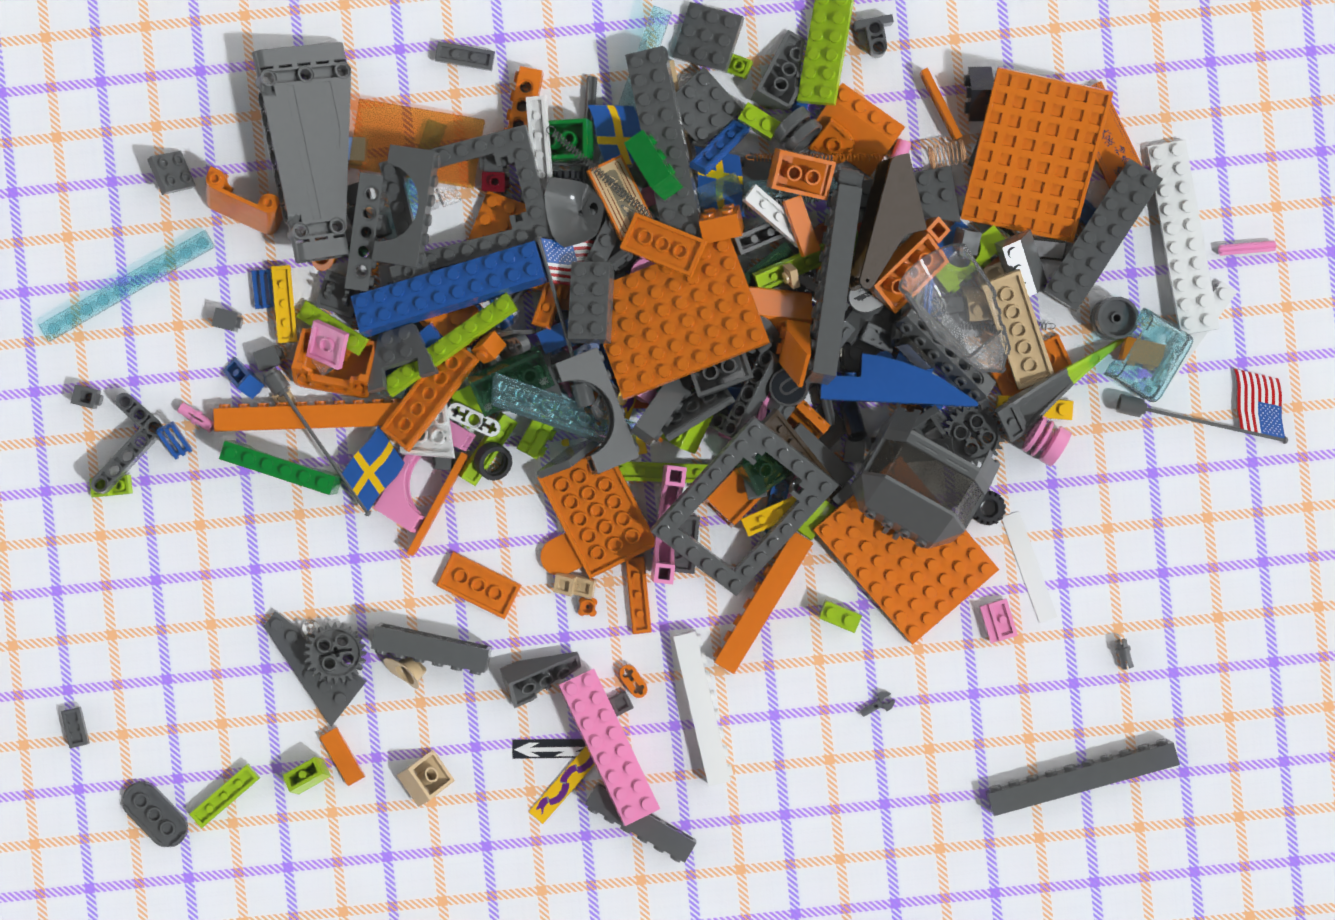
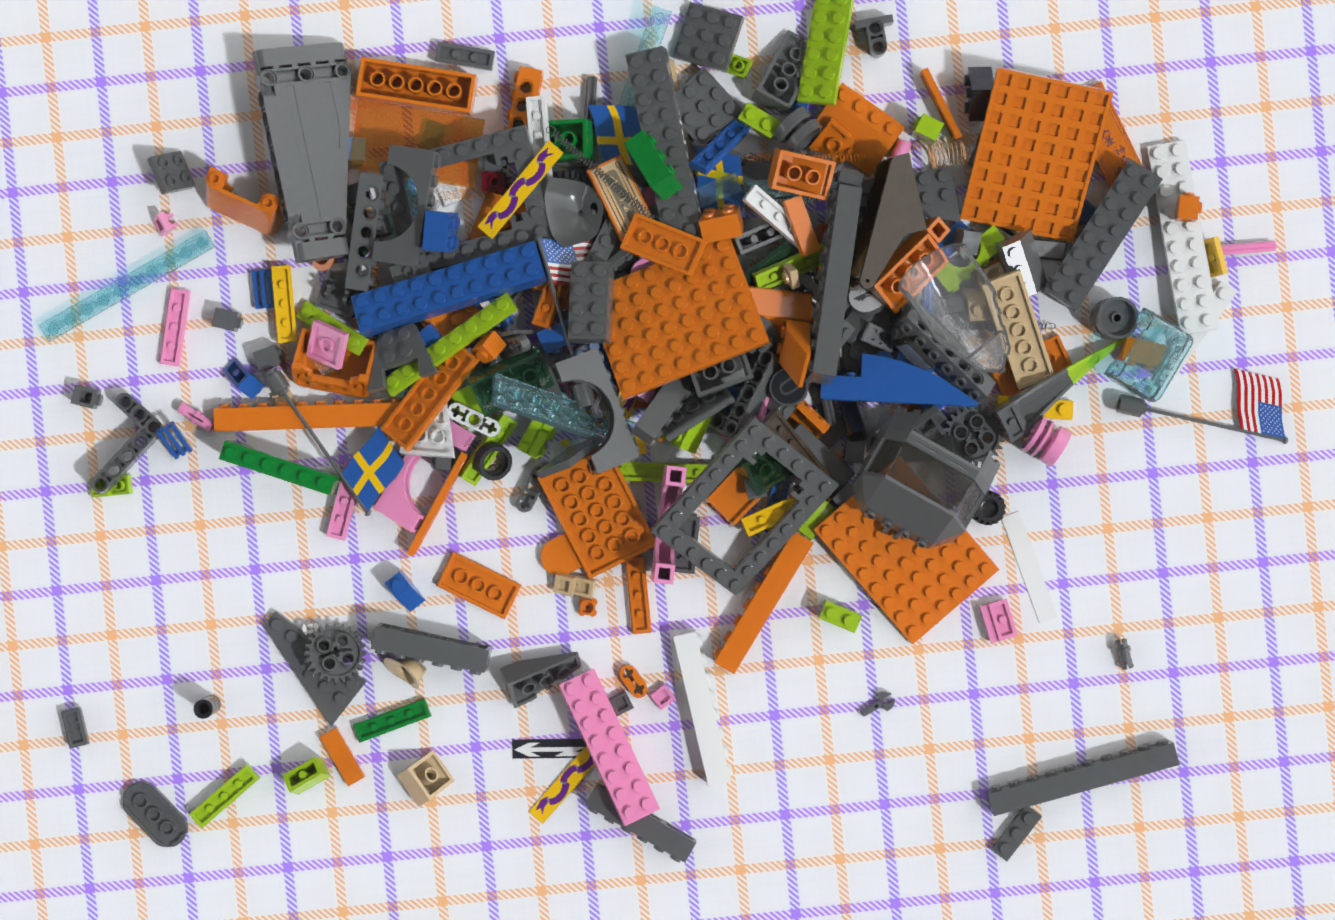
none -> bright pink tile [153,212,178,237]
none -> bright pink tile [159,288,191,367]
none -> black pin [193,695,221,719]
none -> bright pink plate [326,462,356,541]
none -> green tile [353,698,432,743]
none -> orange brick [355,57,478,116]
none -> blue slope [385,570,425,612]
none -> blue brick [422,211,460,252]
none -> yellow sticker [478,140,563,239]
none -> dark grey beam [516,461,548,512]
none -> bright pink tile [649,683,676,710]
none -> lime brick [910,113,944,146]
none -> dark grey plate [991,807,1042,861]
none -> orange brick [1175,192,1202,222]
none -> yellow plate [1204,236,1228,278]

